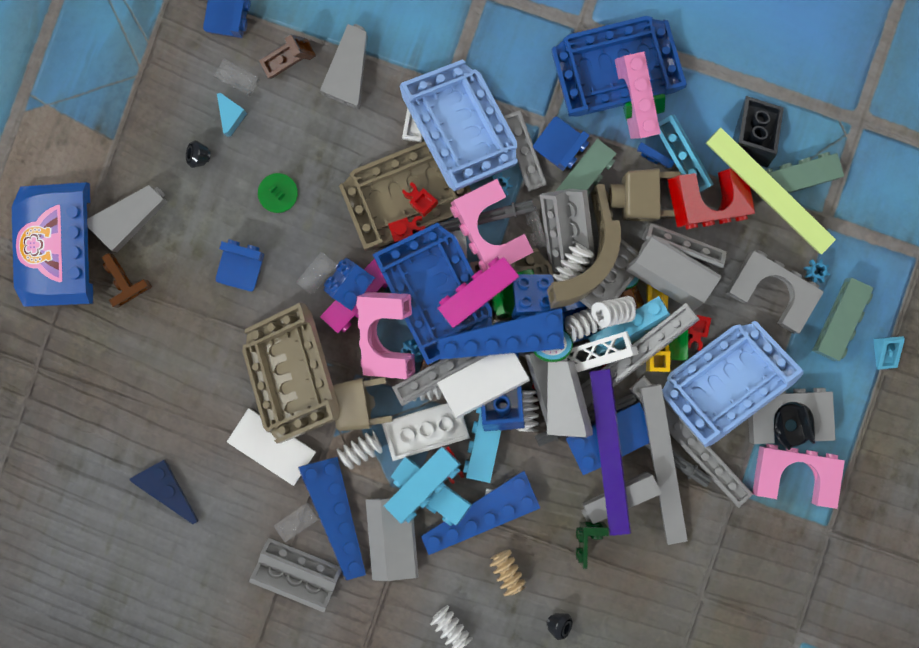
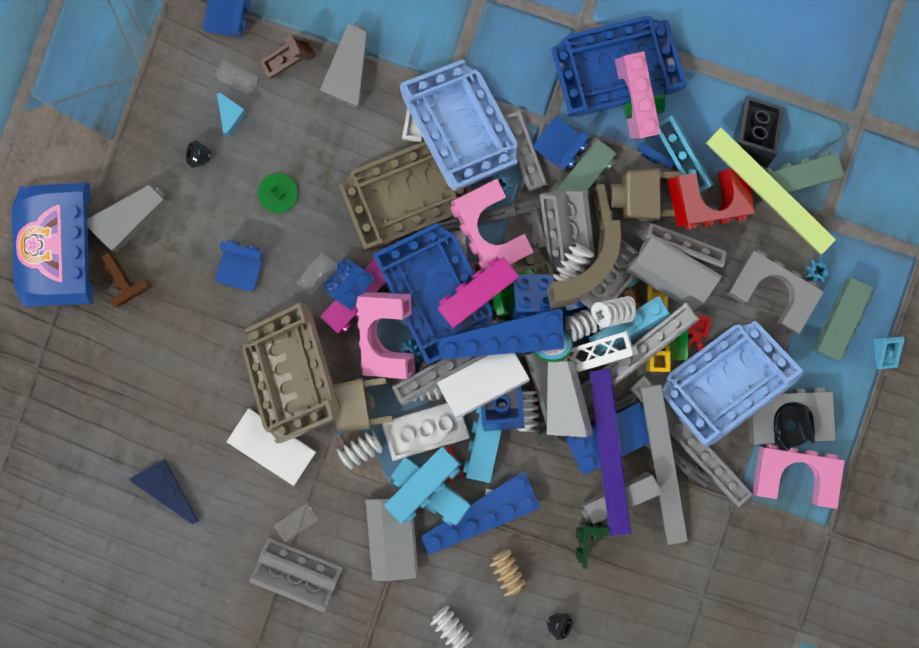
blue wing [298,457,366,580] -> none
red plate [388,216,426,243] -> none
red plate [402,182,439,217] -> none

